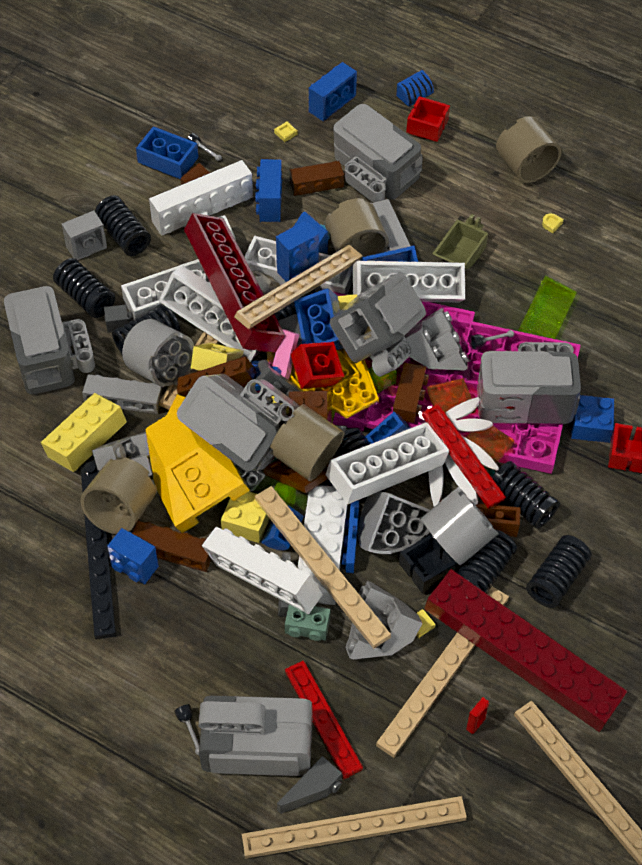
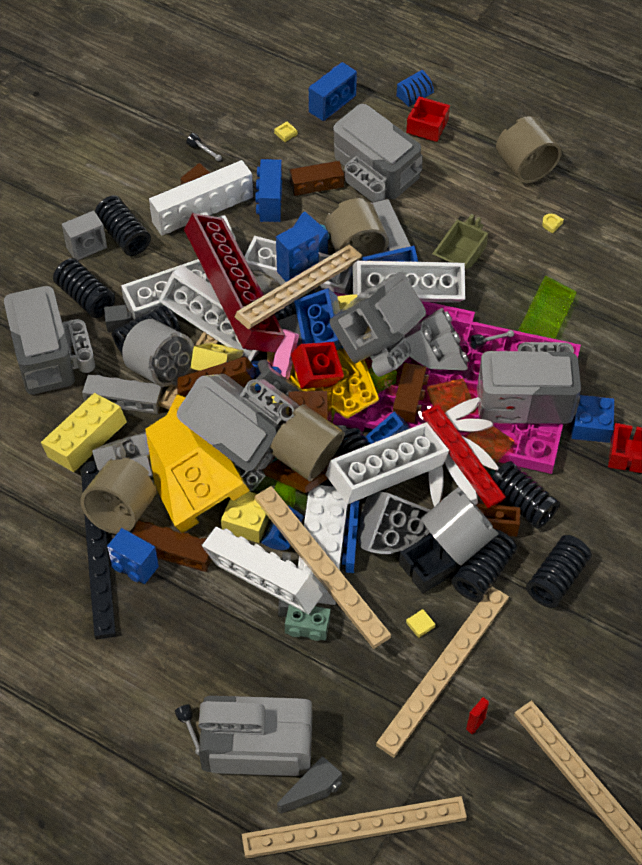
blue brick [136,126,198,179] -> none
red tile [285,660,363,780] -> none
light grey brick [346,581,423,659] -> none
dark red brick [424,569,627,732] -> none

